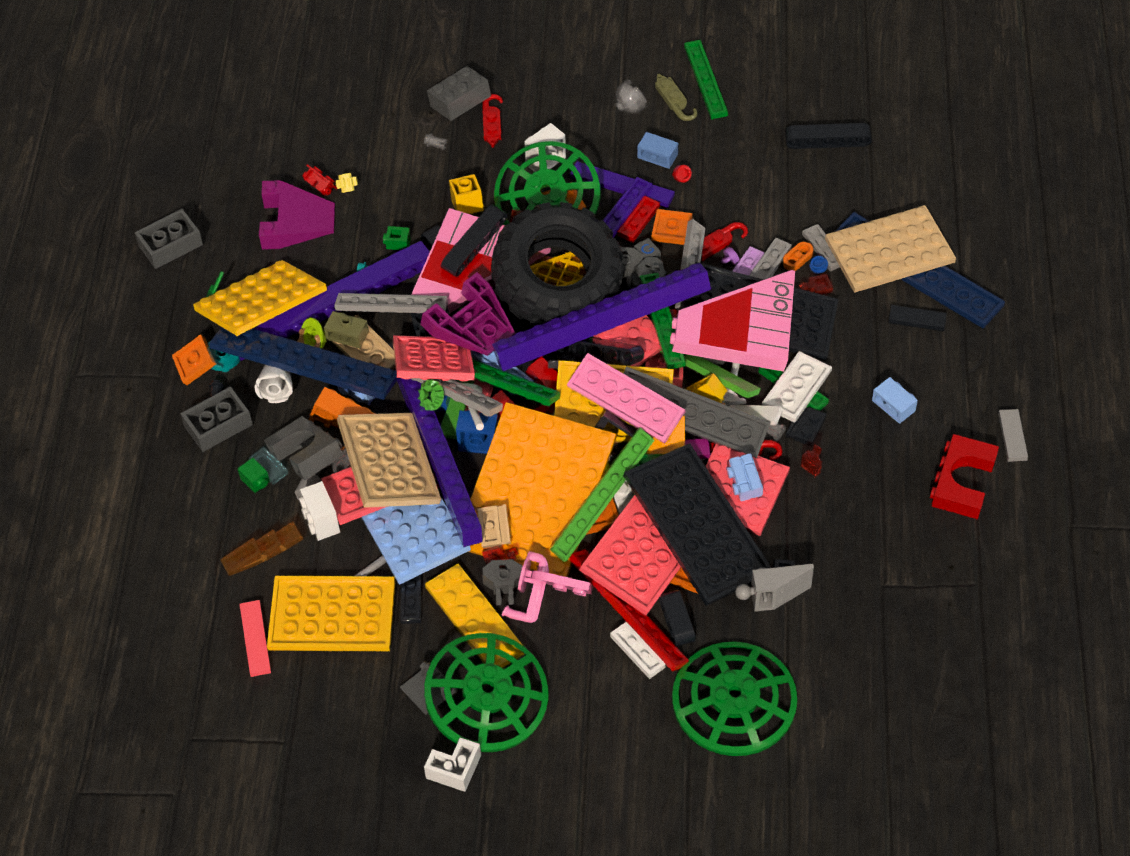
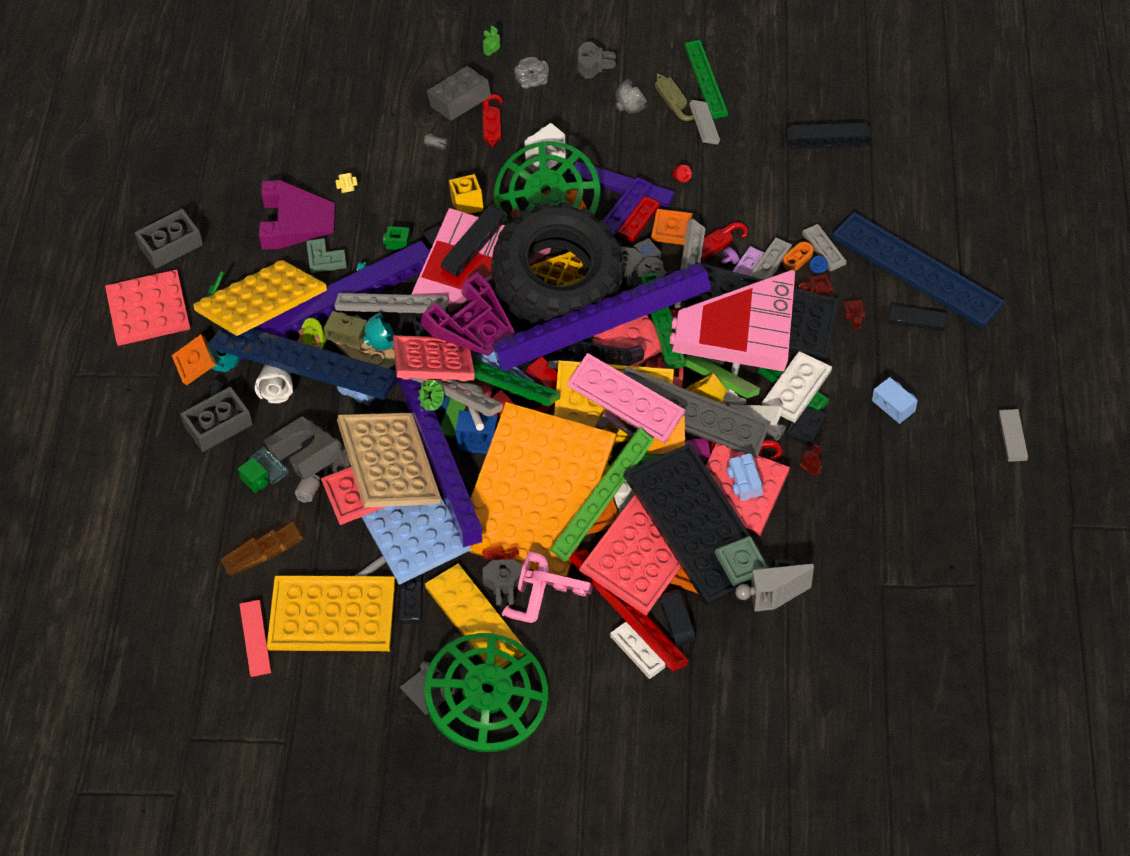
white brick [299,481,340,541] -> none
red hinge [303,164,337,195] -> none
orange wedge [308,387,375,428] -> none
white brick [424,738,481,792] -> none
tan plate [477,504,511,548] -> none
medium blue brick [637,132,678,169] -> none
green dish [672,642,797,756] -> none
tan plate [825,205,956,293] -> none
red arch [930,434,999,519] -> none
none -> coral plate [105,269,190,346]
none -> sand green plate [306,239,347,273]
none -> teal cylinder [363,313,395,351]
none -> bright green plate [483,26,500,56]
none -> clear plate [515,57,549,88]
none -> dark grey hinge [578,42,616,79]
none -> light grey tile [689,100,720,144]
none -> sand green plate [714,536,768,586]
none -> clear red plate [843,300,865,330]

